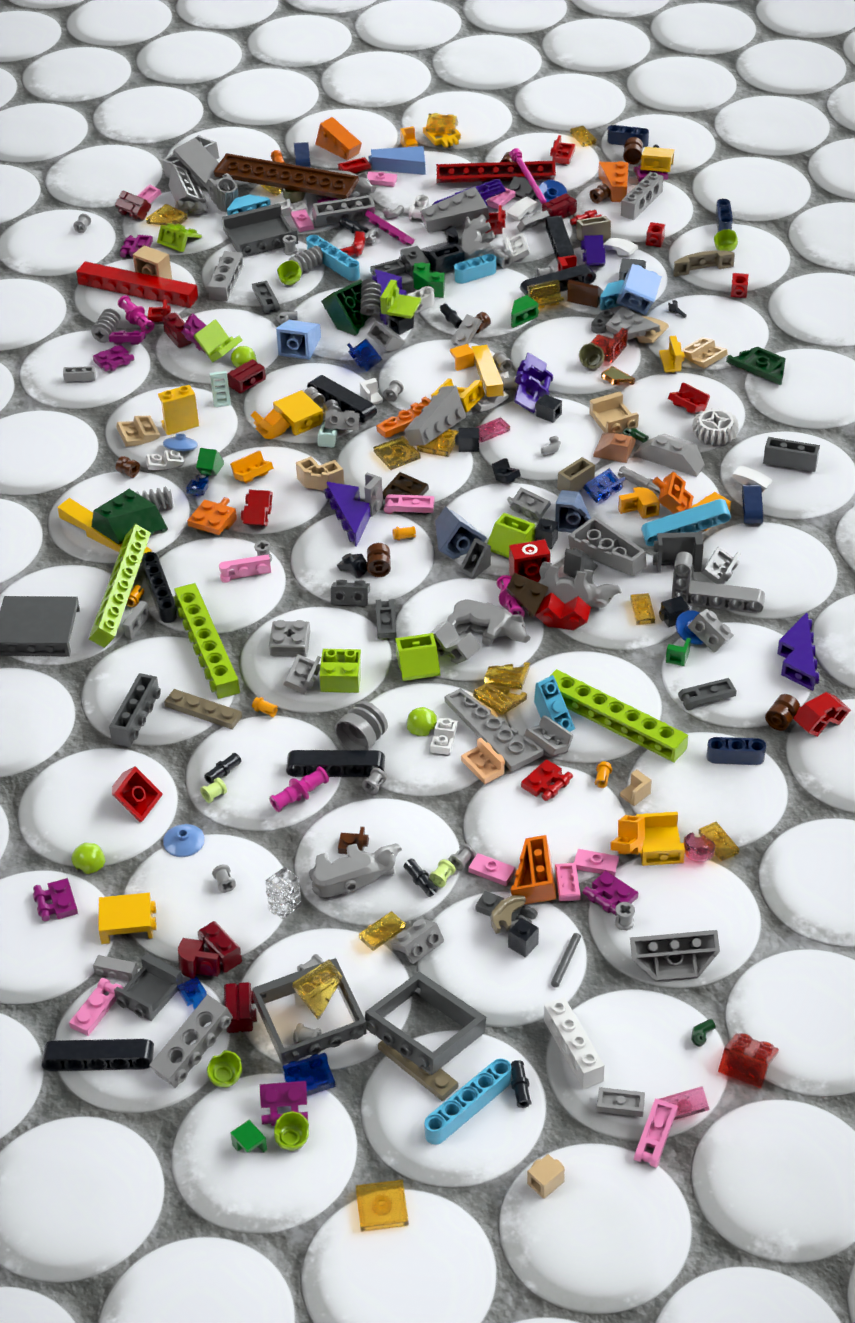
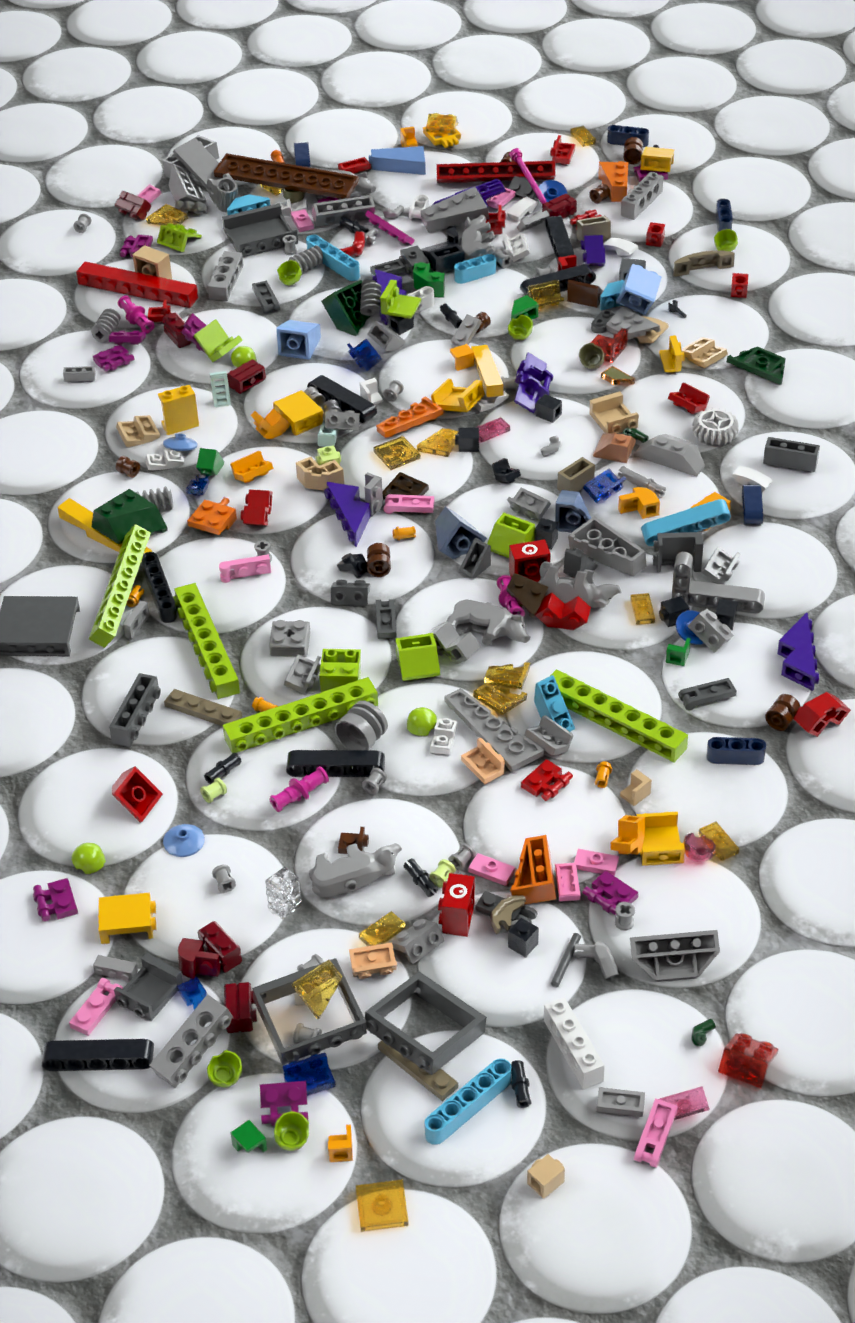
light grey arm [276,311,298,324] -> none
orange wedge [315,117,362,160] -> none
bright pink plate [367,172,397,187] -> none
light grey wedge [404,386,467,446] -> none
light grey bush [493,351,513,372] -> none
orange plate [652,471,694,514] -> none
none -> lime brick [223,677,378,753]
none -> yellowish green brick [315,445,341,466]
none -> light orange panel [328,1124,353,1162]
none -> light nougat bracket [349,942,397,979]
none -> red brick [438,873,475,937]
none -> lime hair [508,315,533,340]
none -> light grey arm [575,941,619,979]
none -> black brick [715,599,738,630]

